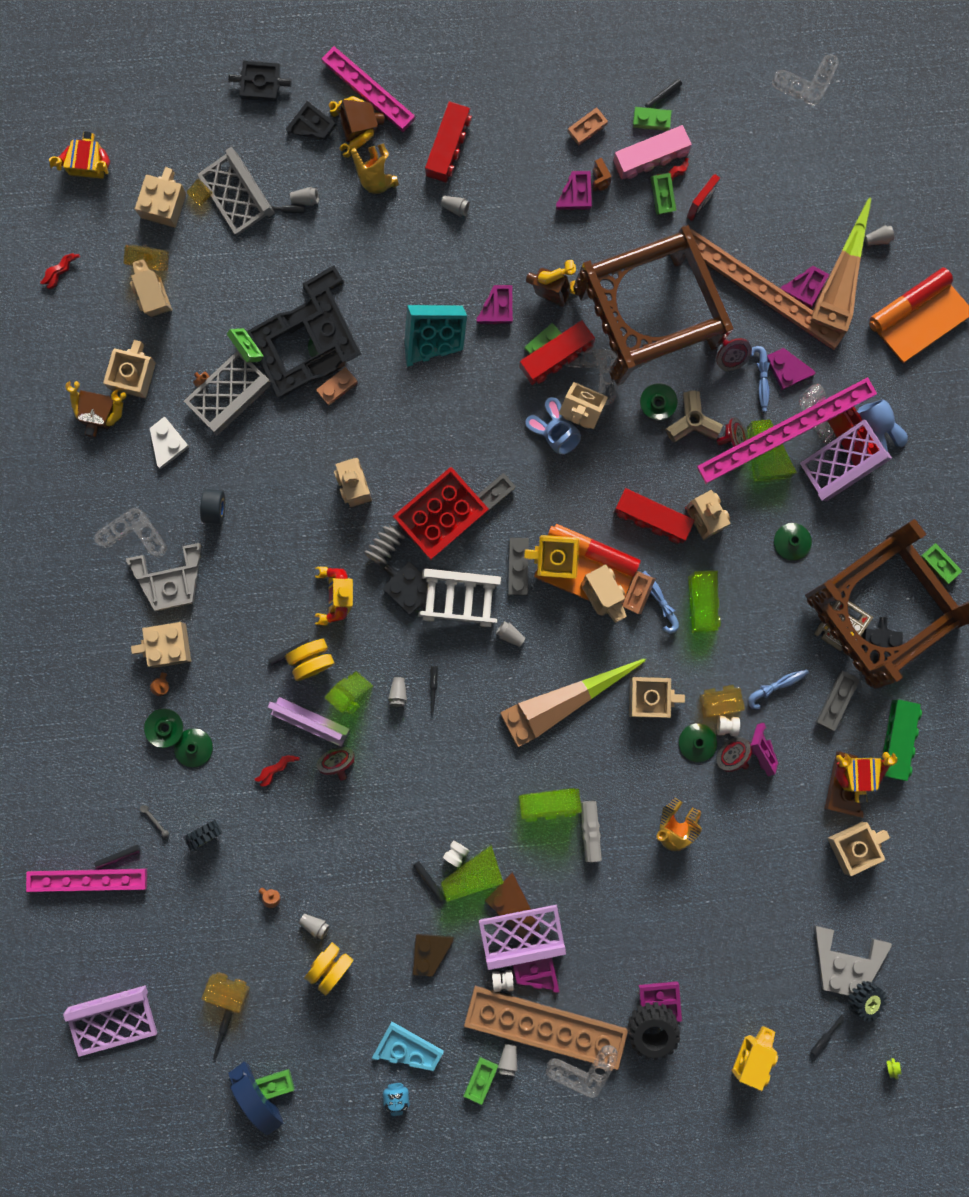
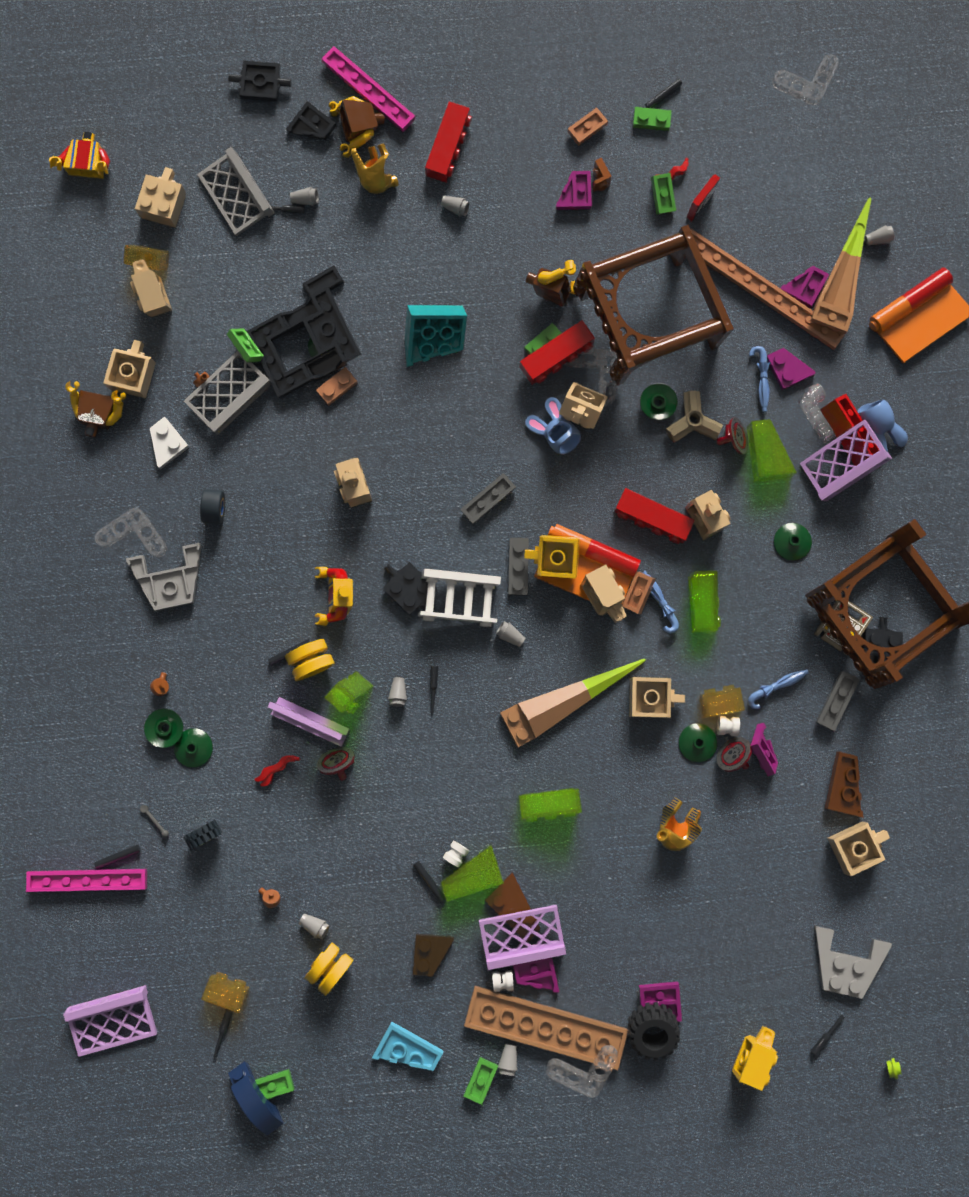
red hair [40,253,80,289] -> none
tan hinge [131,622,191,668] -> none
clear yellow tile [186,179,213,206] -> none
light grey piece [364,524,405,566] -> none
dark azure head [383,1083,409,1116] -> none
red slope [393,467,489,560] -> none
magenta wing [477,285,513,324] -> none
light grey axle [580,801,602,862] -> none
bright pink brick [613,125,692,180] -> none
dark pink plate [697,377,877,484] -> none
shield [716,338,752,371] -> none
torso [834,752,898,803] -> none
black wheel [848,981,887,1022] -> none
green brick [881,699,922,781] -> none
bright green plate [921,543,962,585] -> none

